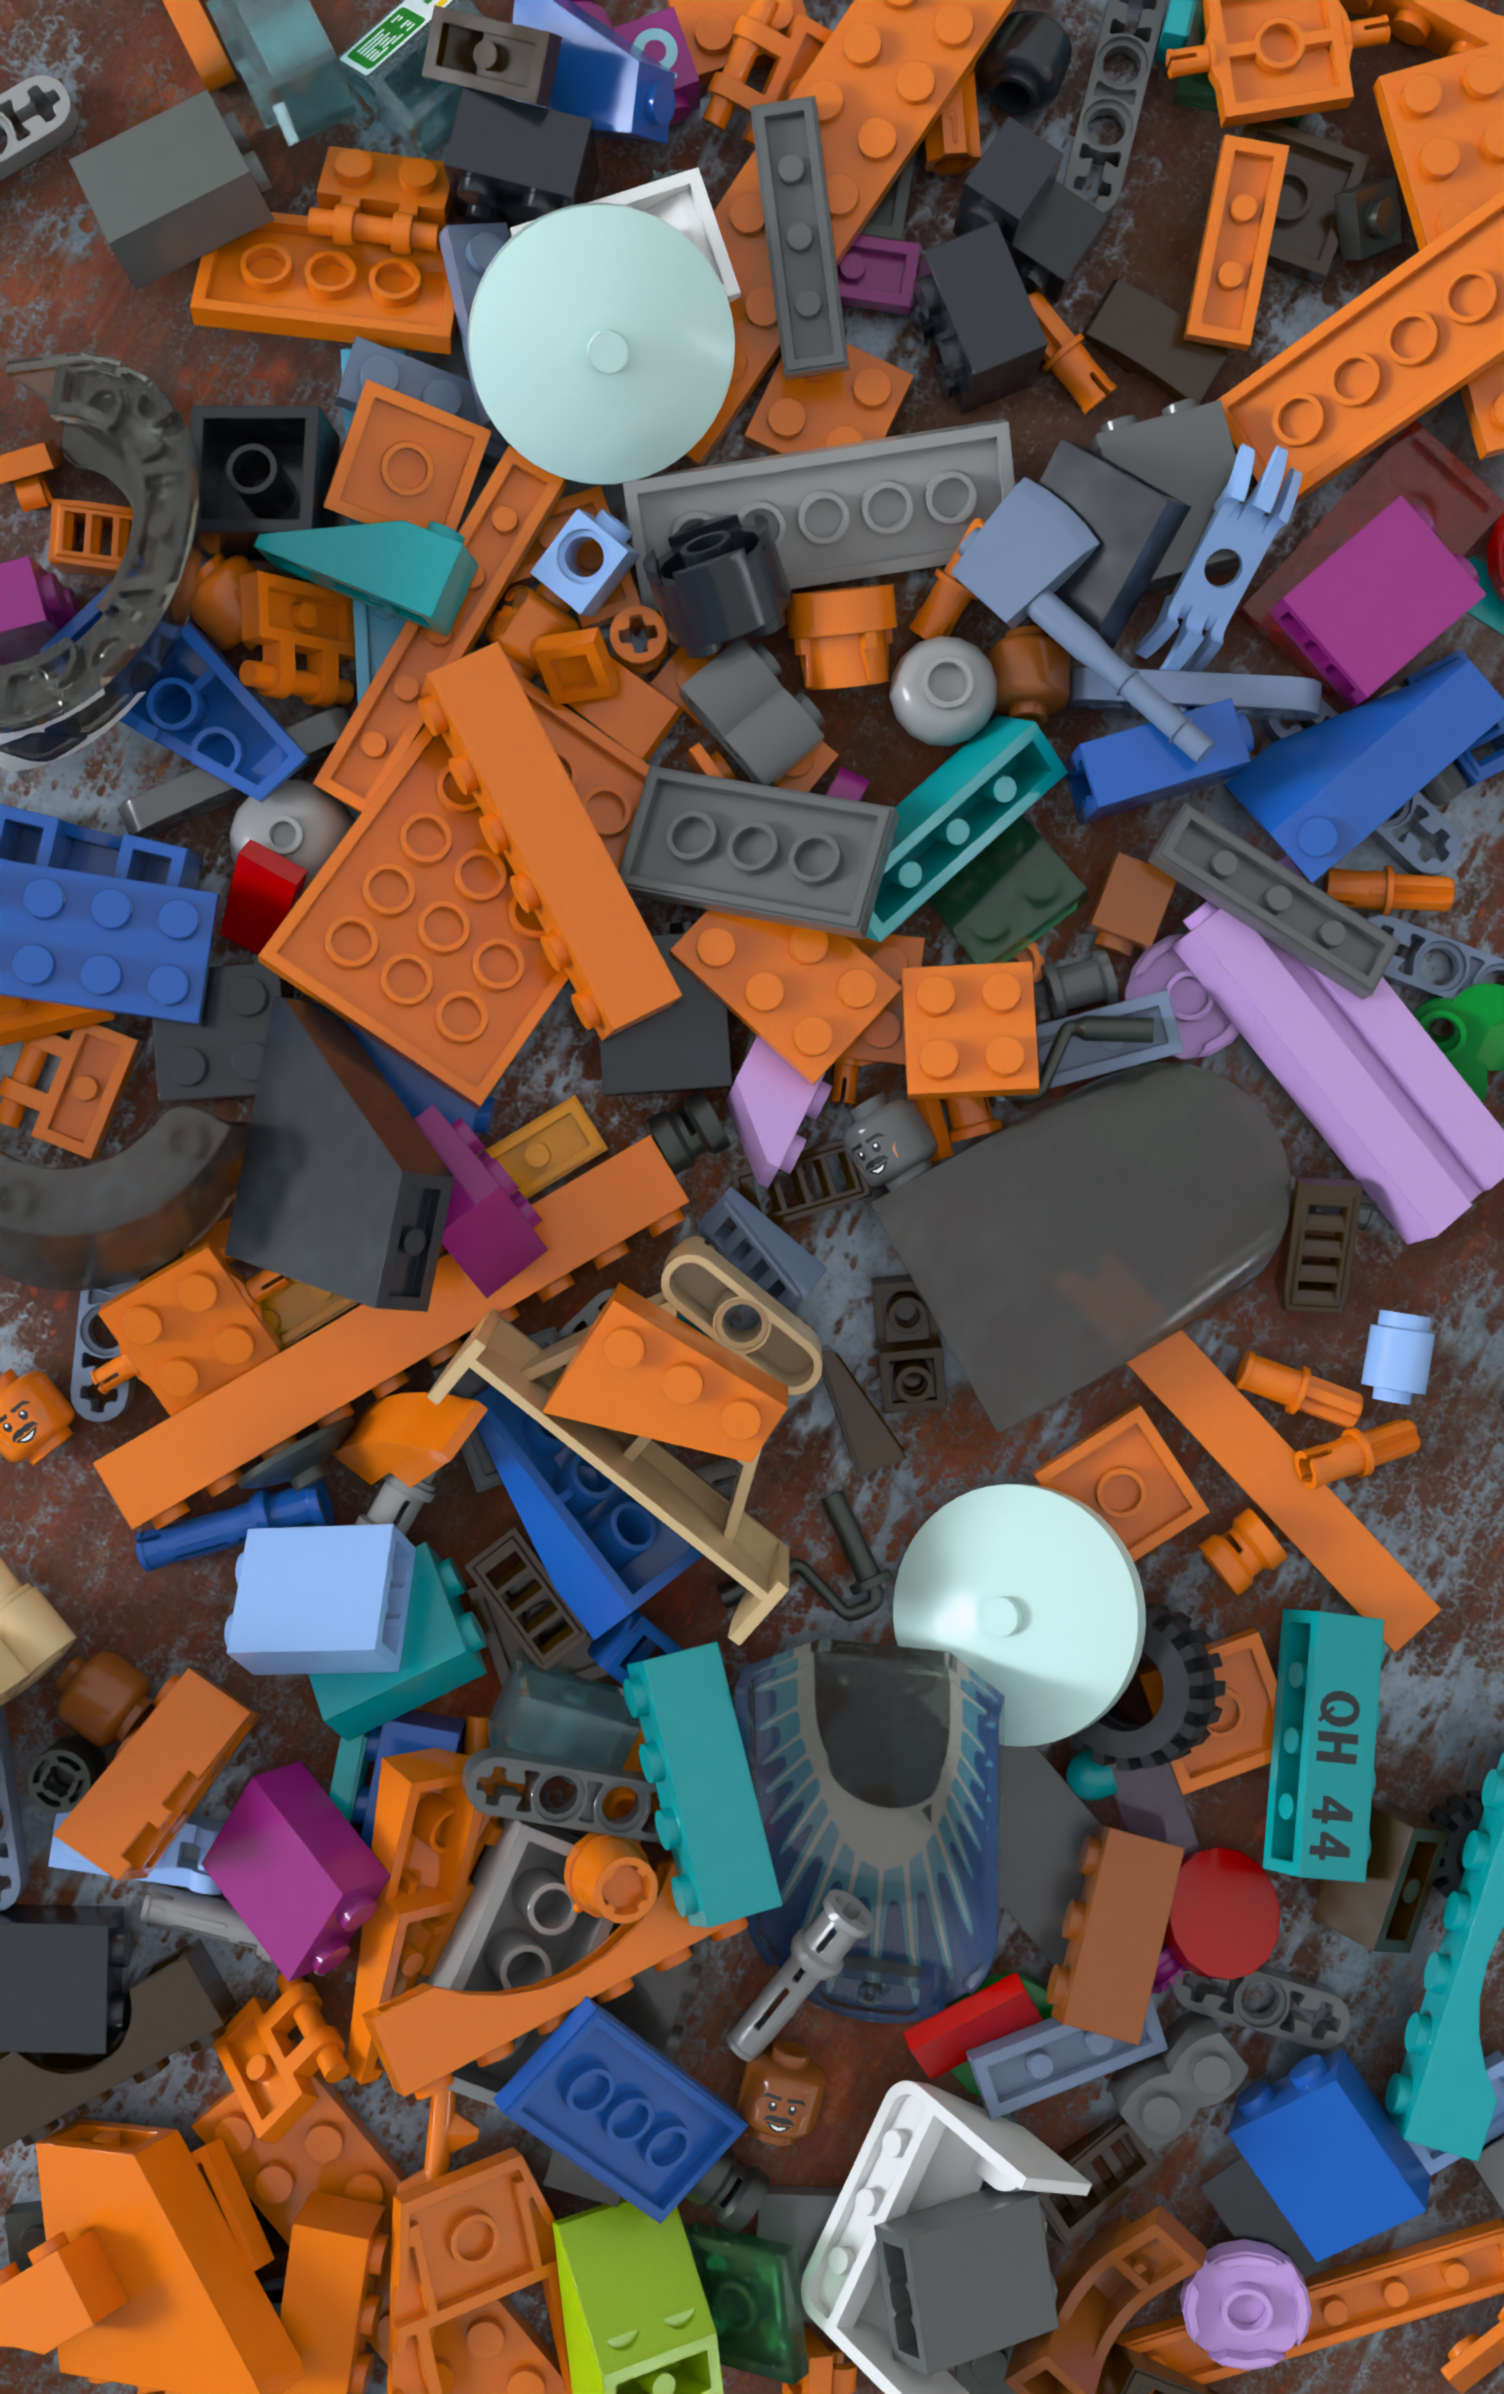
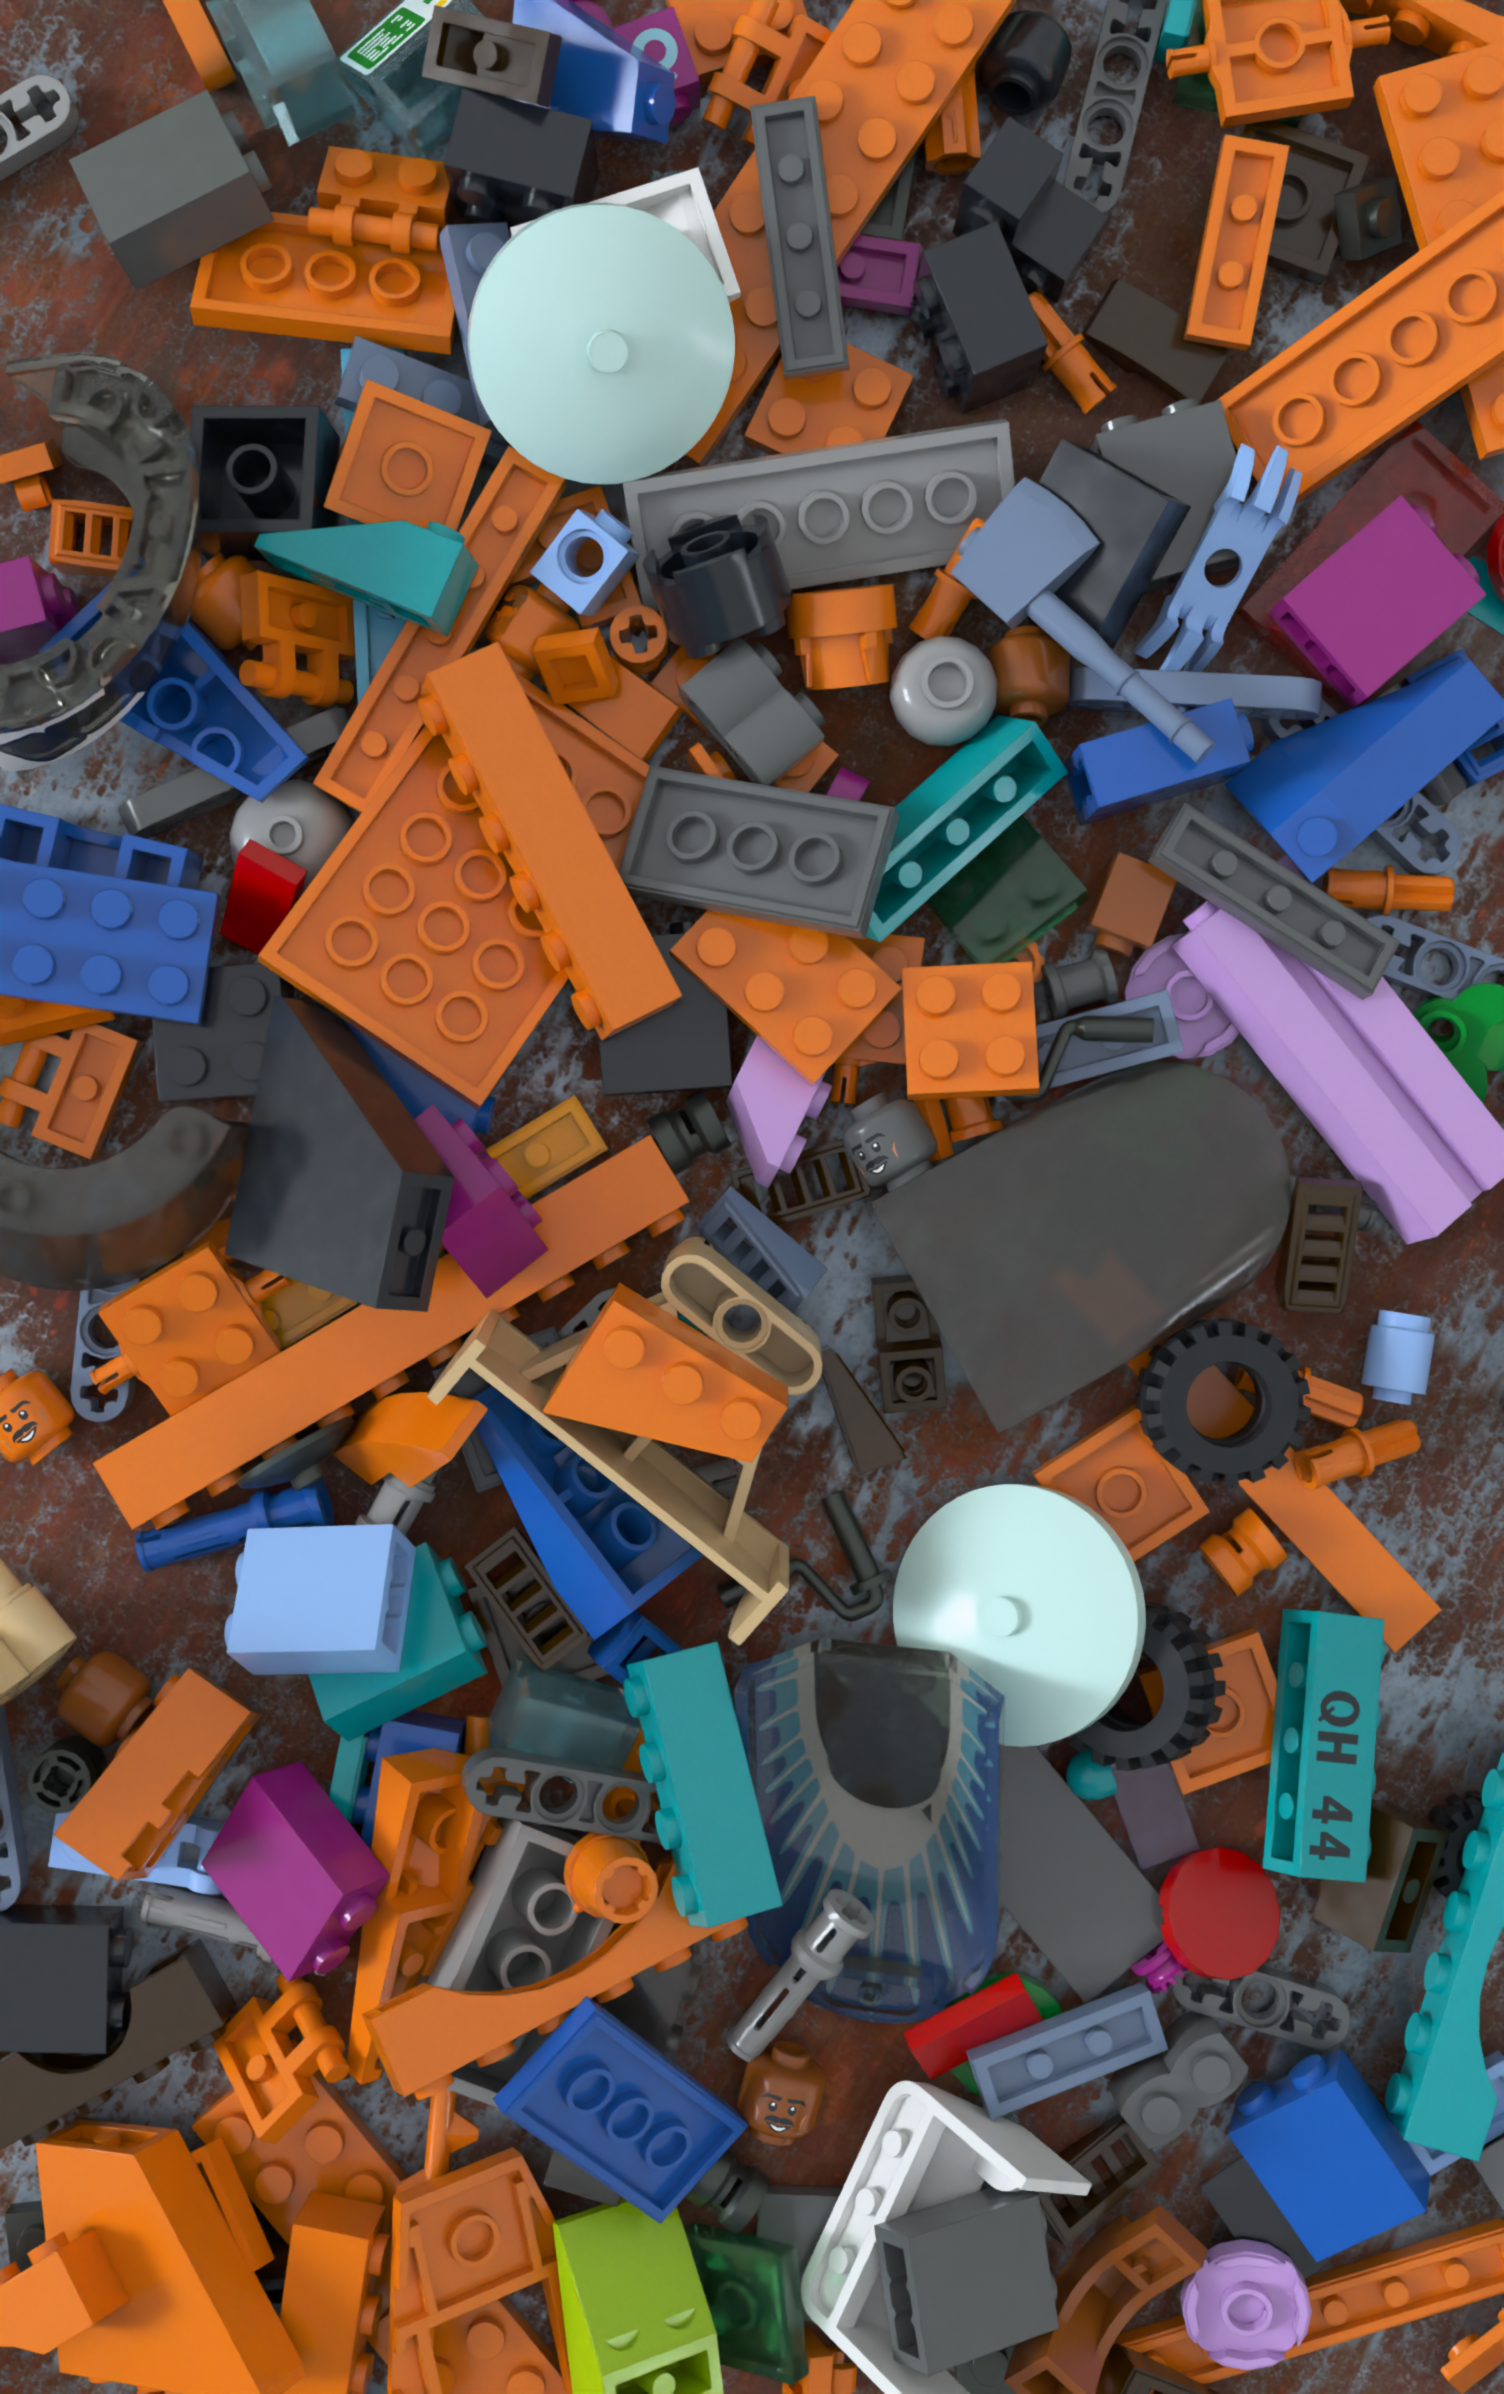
dark orange brick [1046,1824,1185,2045] -> none
none -> black tyre [1135,1318,1311,1486]

